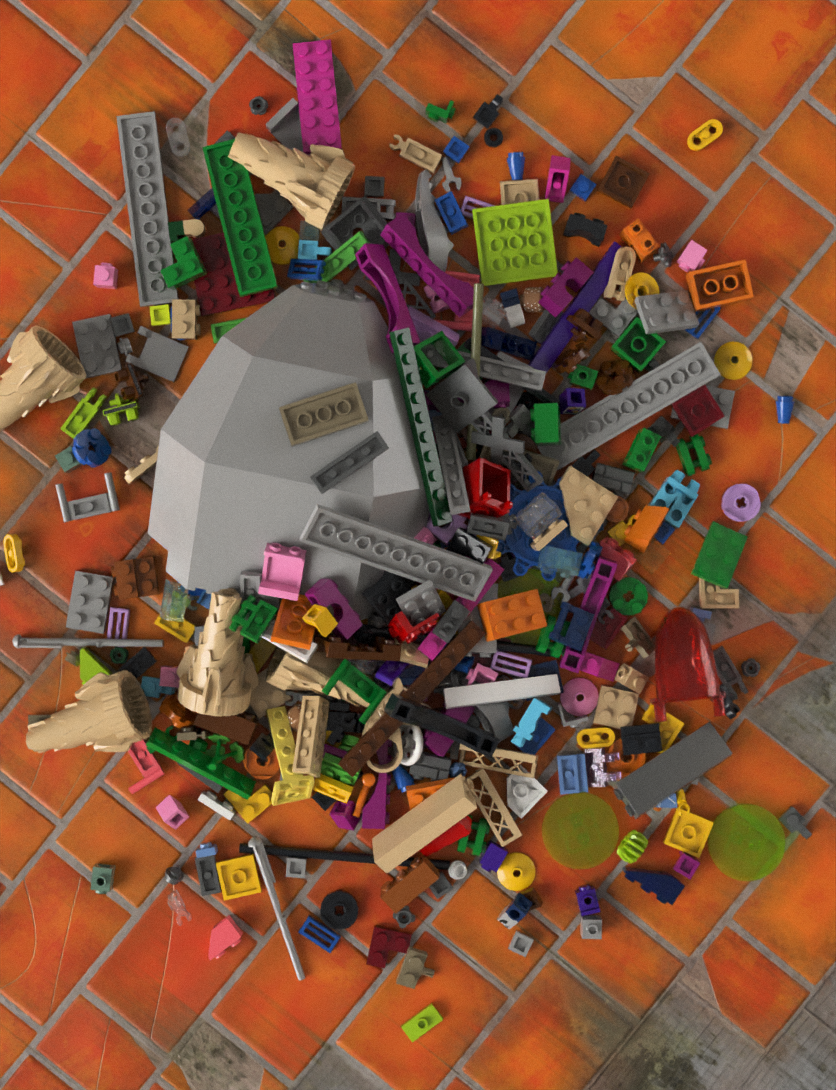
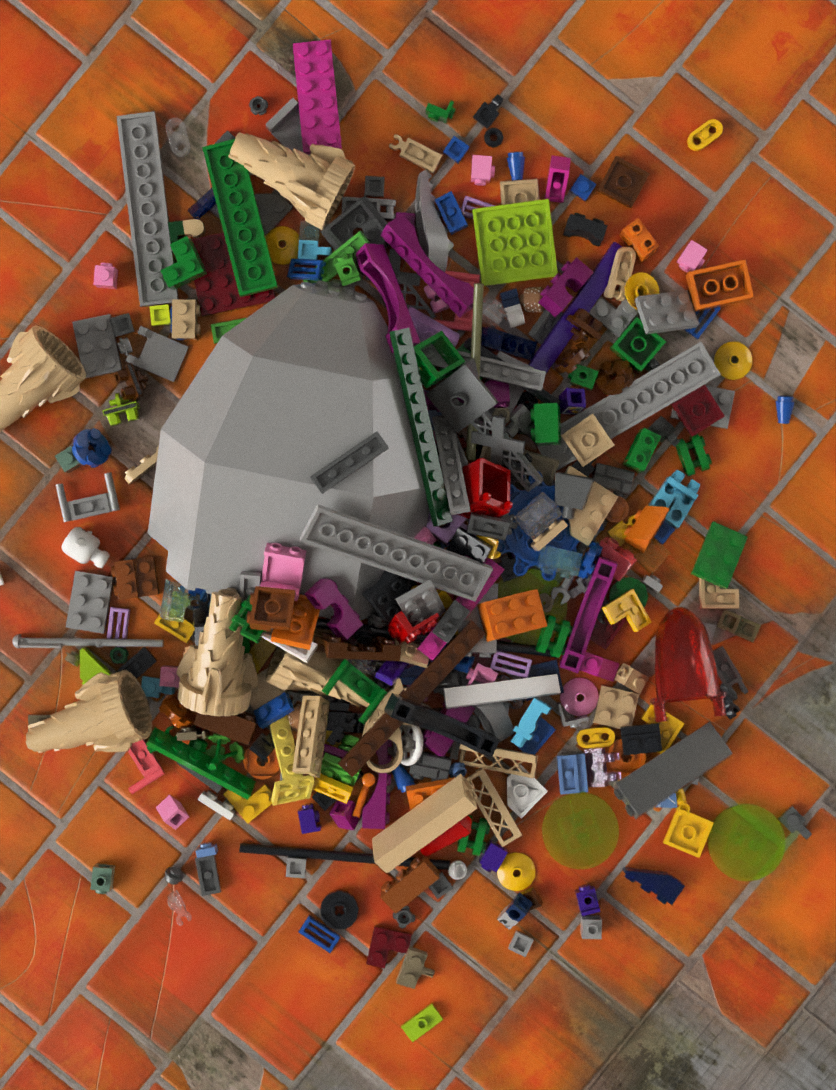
yellow plate [4,534,25,573] -> none
lime hinge [60,387,107,439] -> none
coral slope [208,915,243,960] -> none
yellow plate [216,854,262,900] -> none
light grey bar [248,837,306,981] -> none
dark tan plate [279,382,369,447] -> none
yellow panel [302,604,338,637] -> none
light grey bar [441,157,462,193] -> none
dark blue plate [548,602,595,651] -> none
lime gear [617,830,648,864] -> none
dark tan plate [621,616,658,658] -> none
dark grey plant [653,243,673,267] -> none
magenta panel [673,850,700,880] -> none
medium blue plate [689,607,712,622] -> none
lavender plate [721,484,761,522] -> none
dark grey plate [741,658,760,677] -> none
none -> white piece [61,527,110,568]
none -> black plate [193,593,210,627]
none -> dark orange plate [247,586,296,631]
none -> blue plate [254,692,294,729]
none -> dark purple brick [298,803,322,834]
none -> bright green brick [334,253,361,286]
none -> bright pink brick [471,155,495,186]
none -> dark grey torso [555,472,595,519]
none -> tan plate [561,414,615,467]
none -> yellow plate [602,589,651,632]
none -> light grey plate [641,574,663,592]
none -> olive slope [717,609,761,643]

